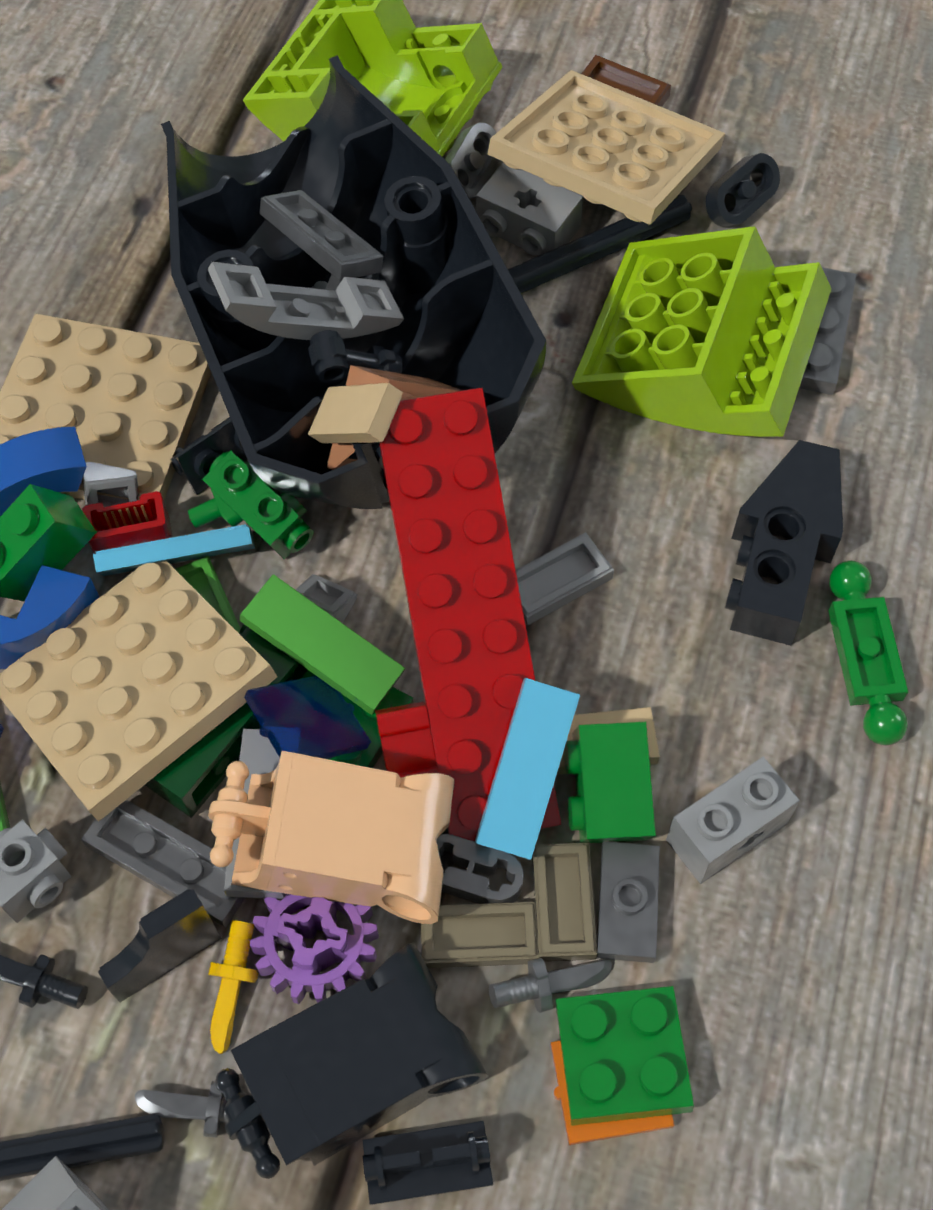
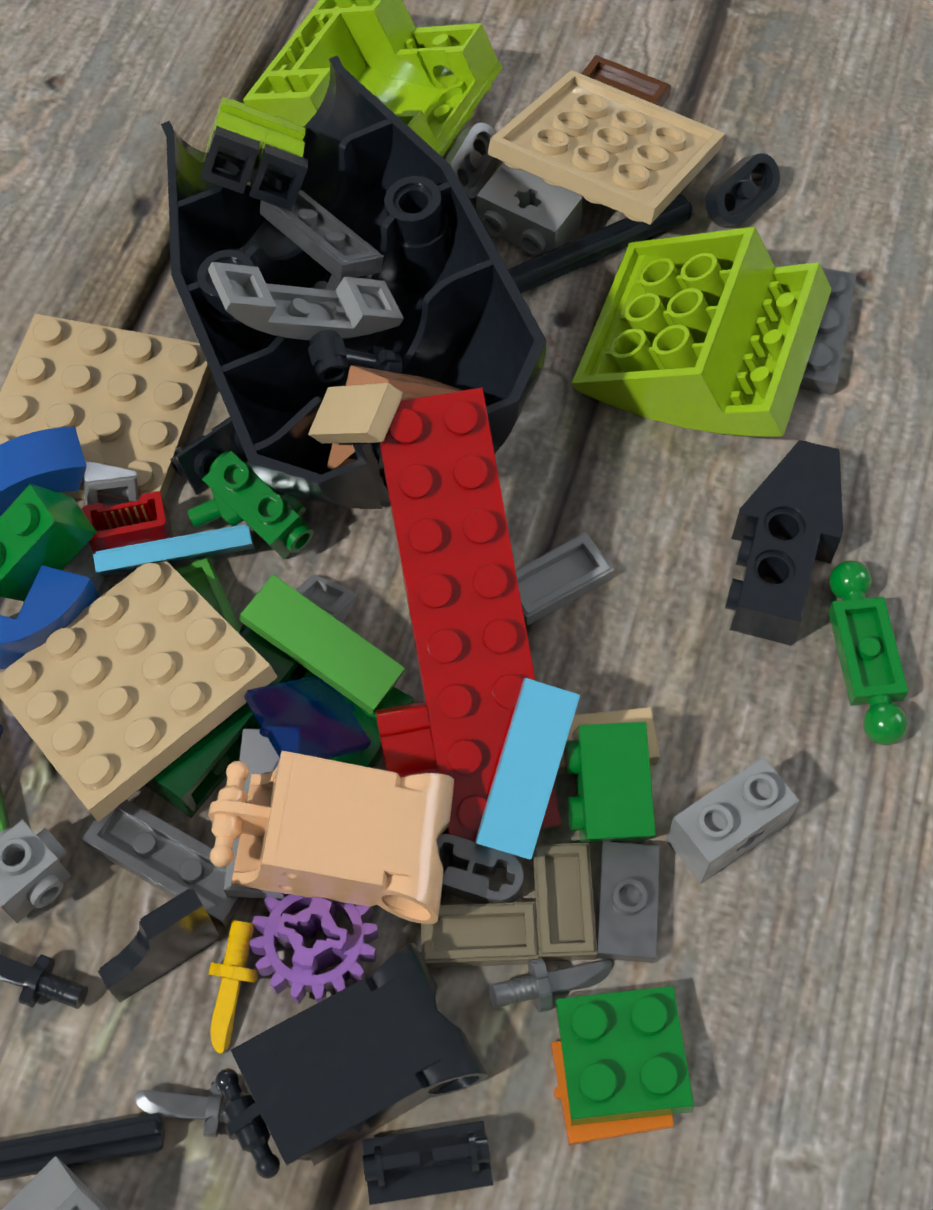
none -> black hips [200,97,308,211]

